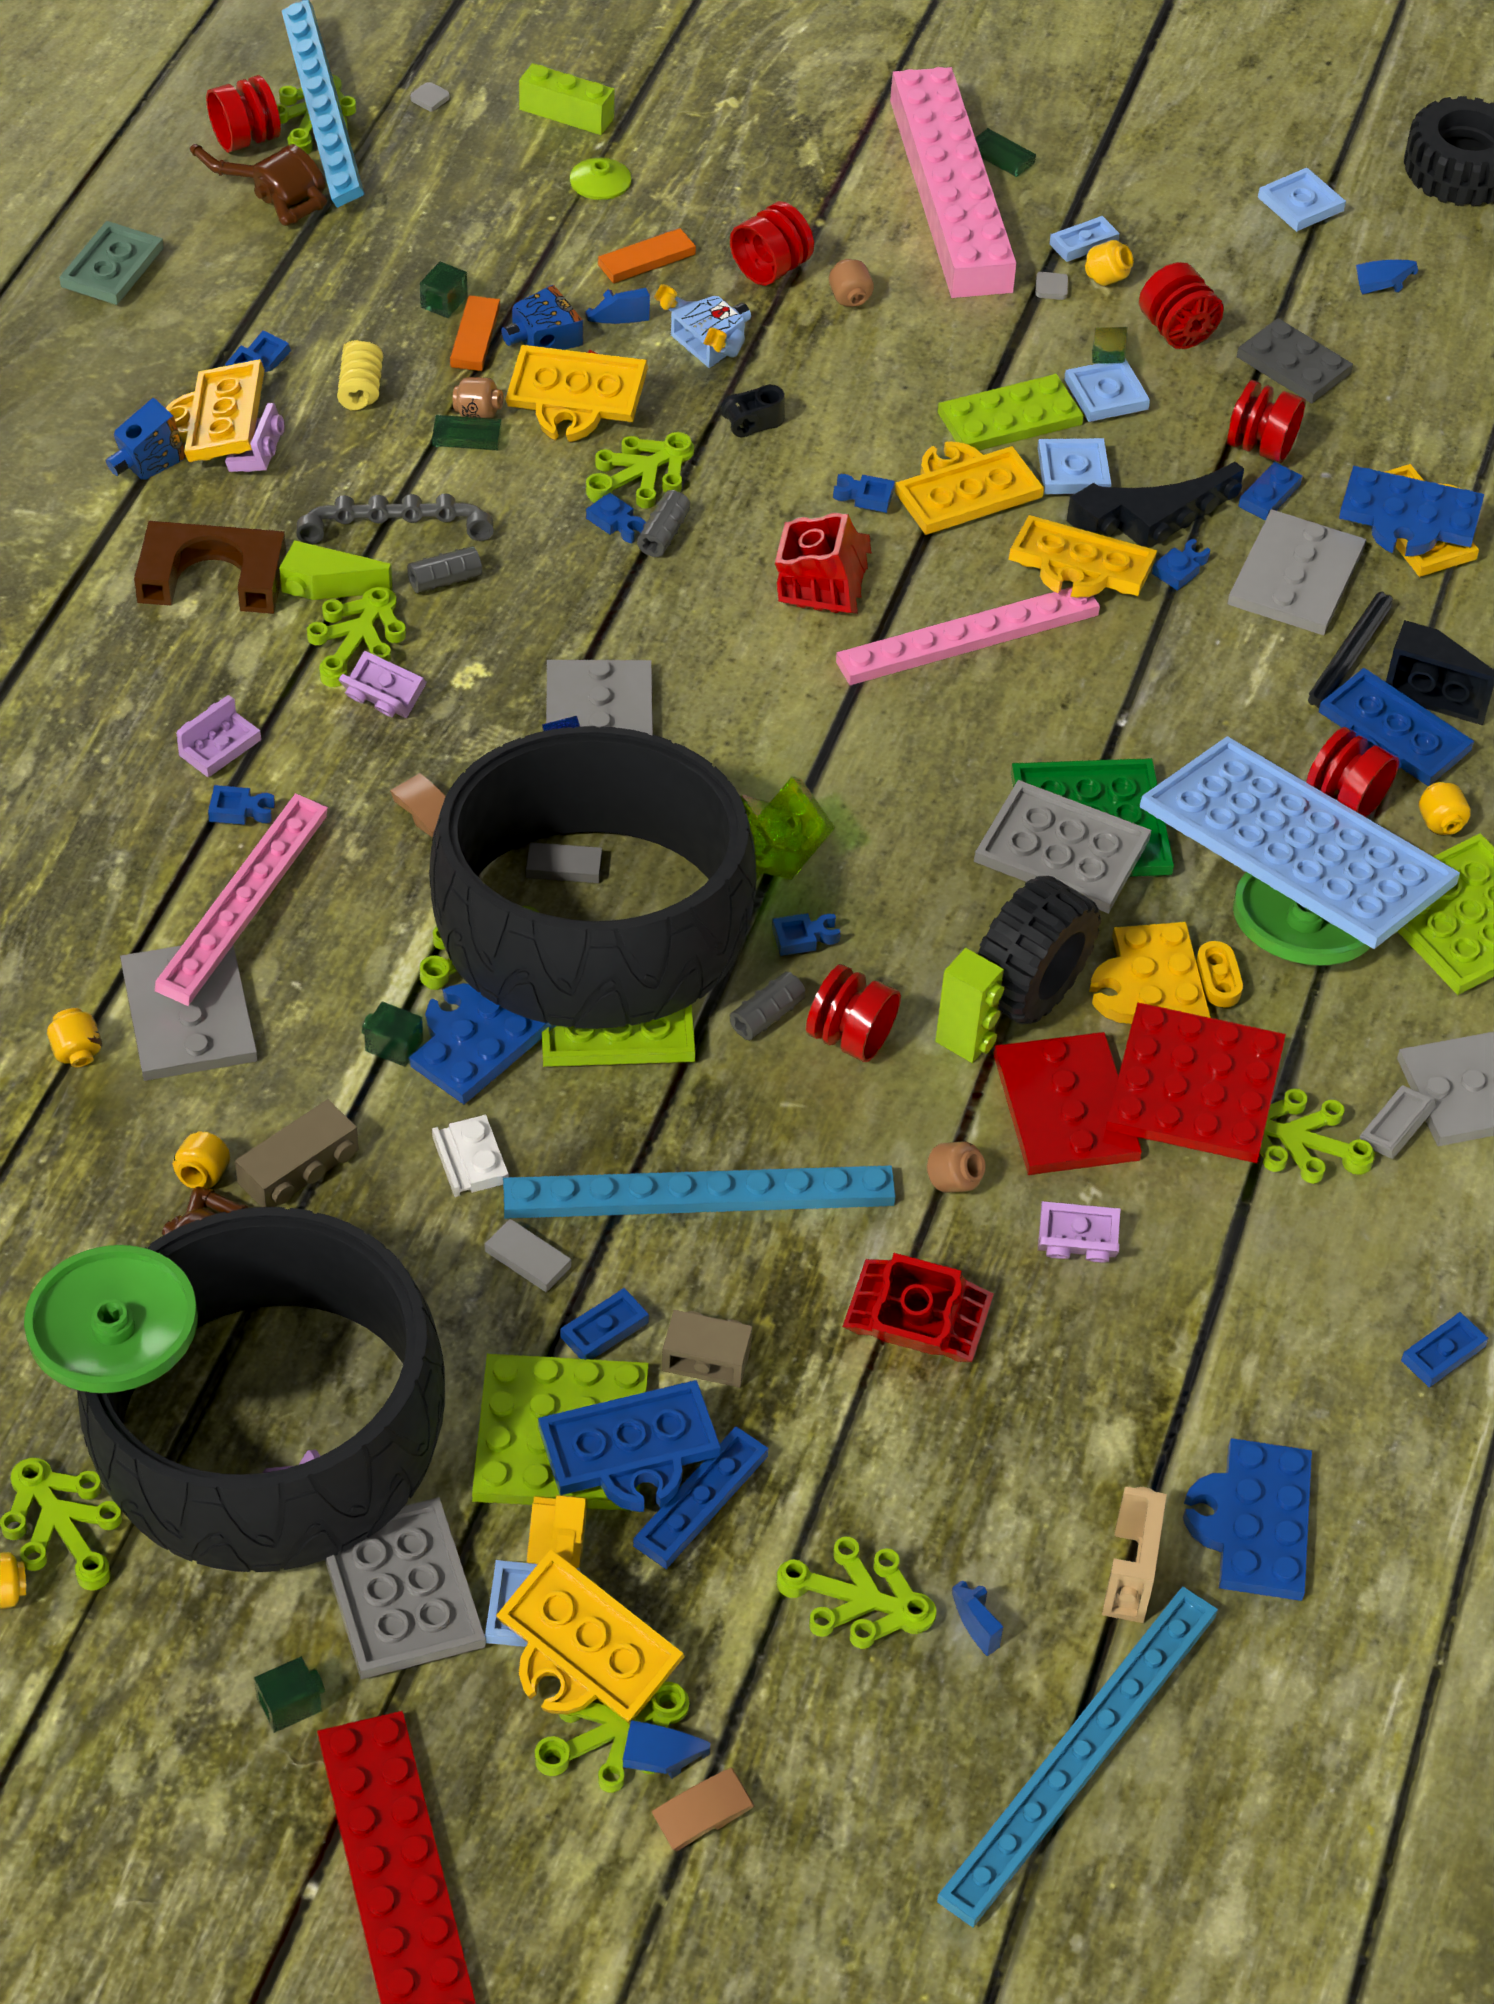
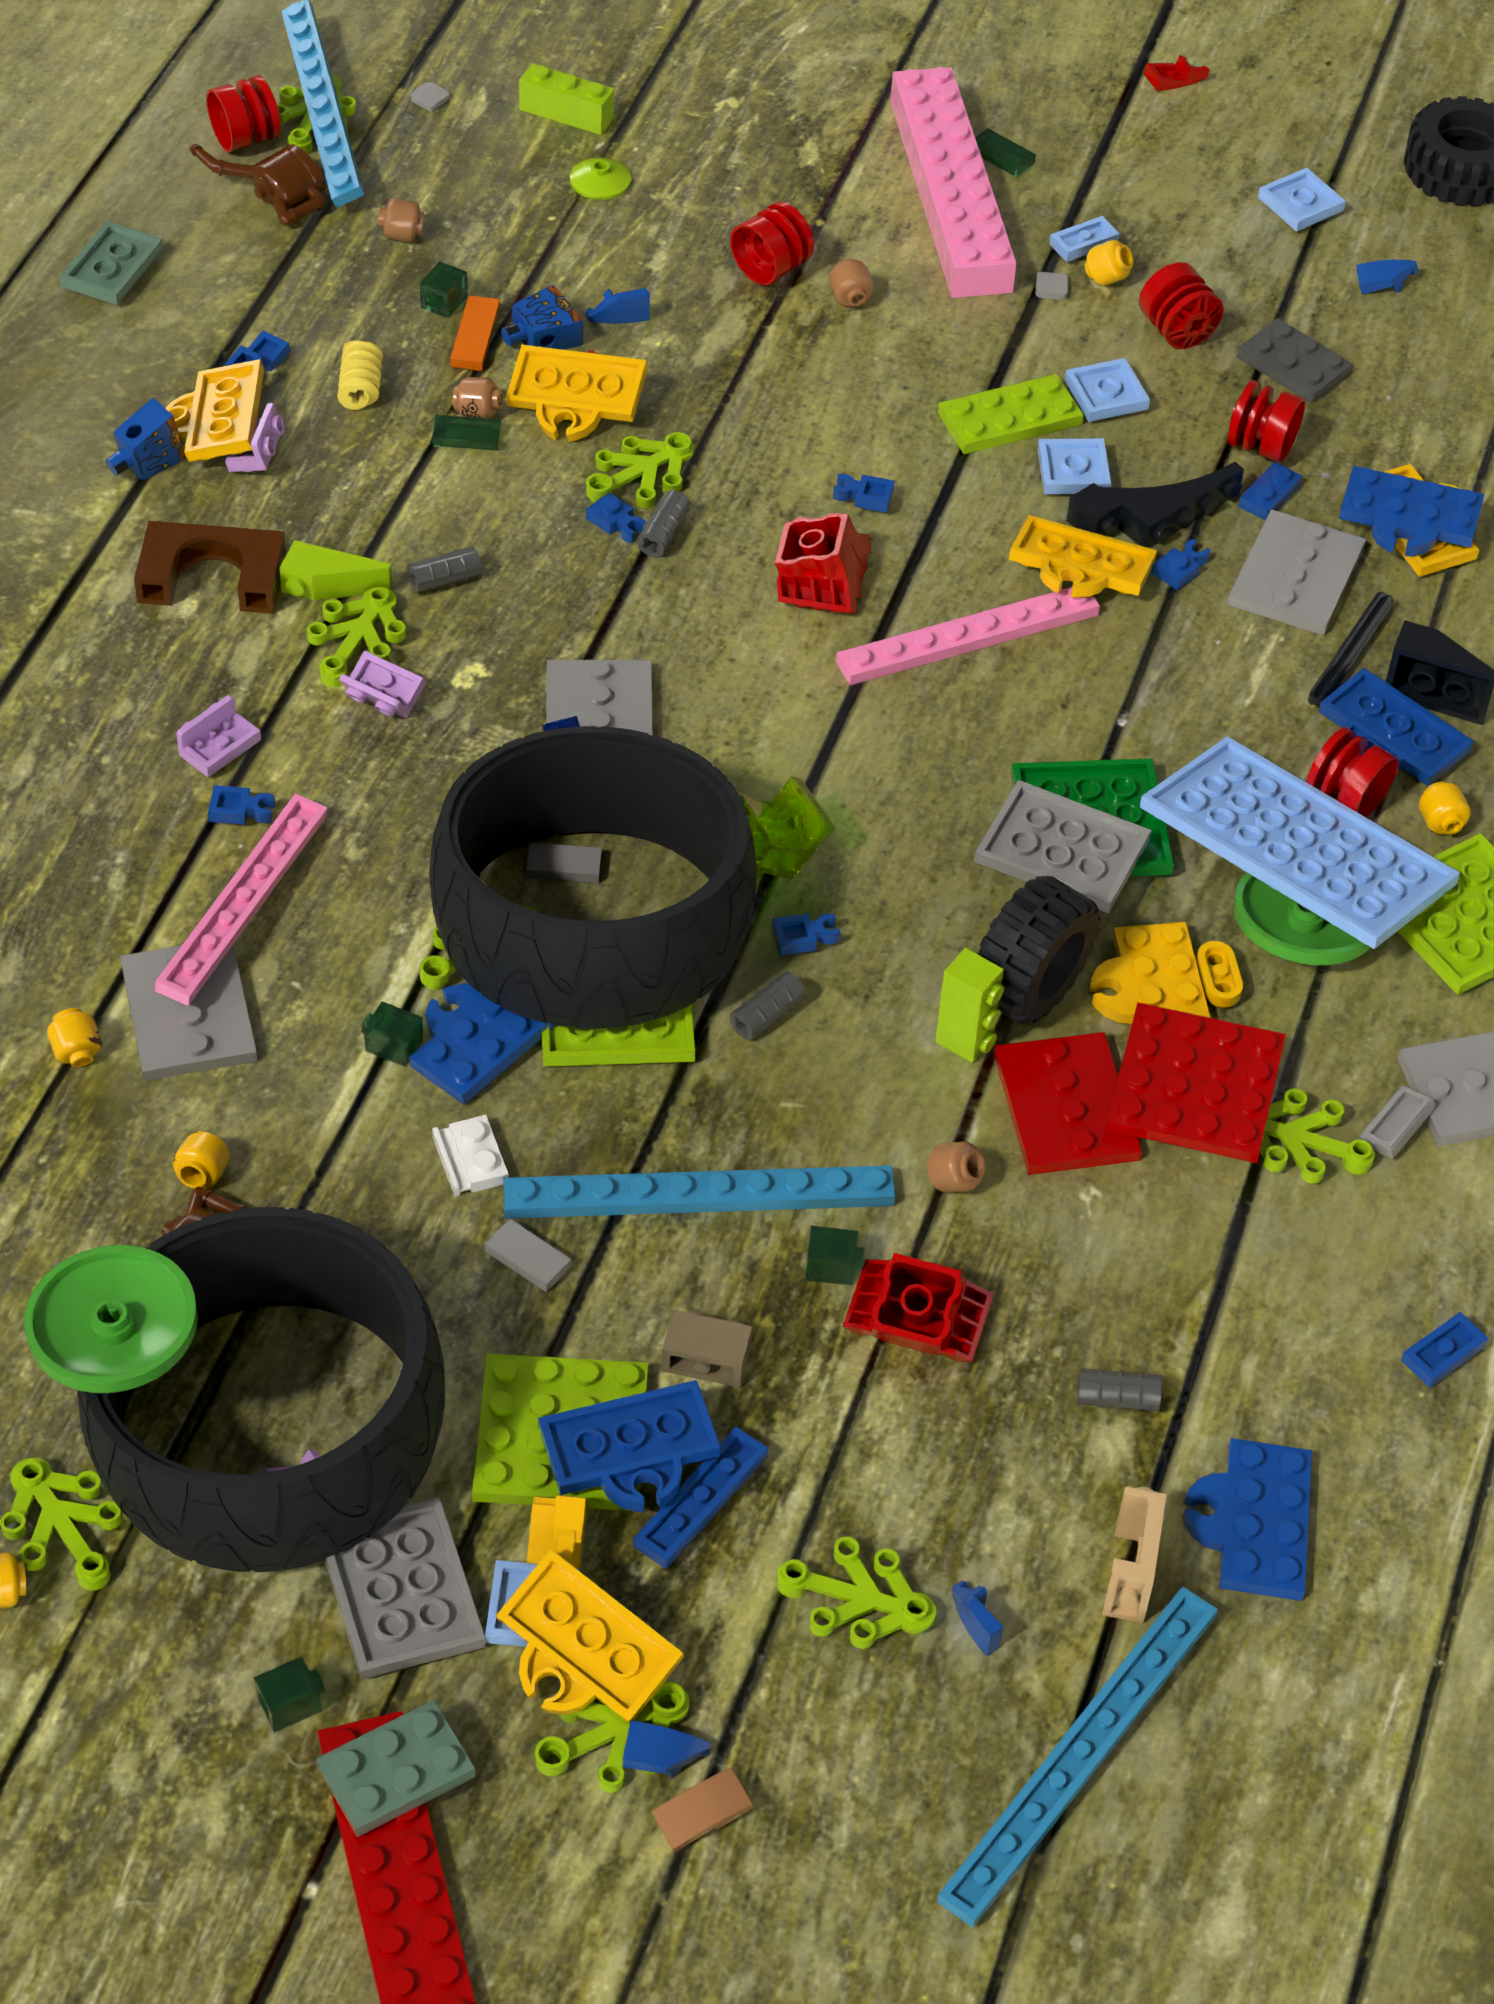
dark tan brick [235,1099,359,1207] -> none
dark grey bar [296,494,494,544] -> none
medium nougat slope [390,773,446,838] -> none
blue plate [561,1288,649,1360] -> none
orange tile [598,228,696,283] -> none
light blue torso [654,284,751,368] -> none
black piece [720,384,785,438] -> none
red wheel [806,964,901,1062] -> none
yellow plate [895,441,1044,535] -> none
lavender bracket [1038,1201,1121,1263] -> none
tile [1092,327,1128,363] -> none
none -> sand green plate [316,1700,476,1837]
none -> medium nougat head [377,198,424,243]
none -> clear green brick [805,1226,864,1286]
none -> dark grey axle [1077,1368,1162,1411]
none -> red slope [1143,55,1210,91]

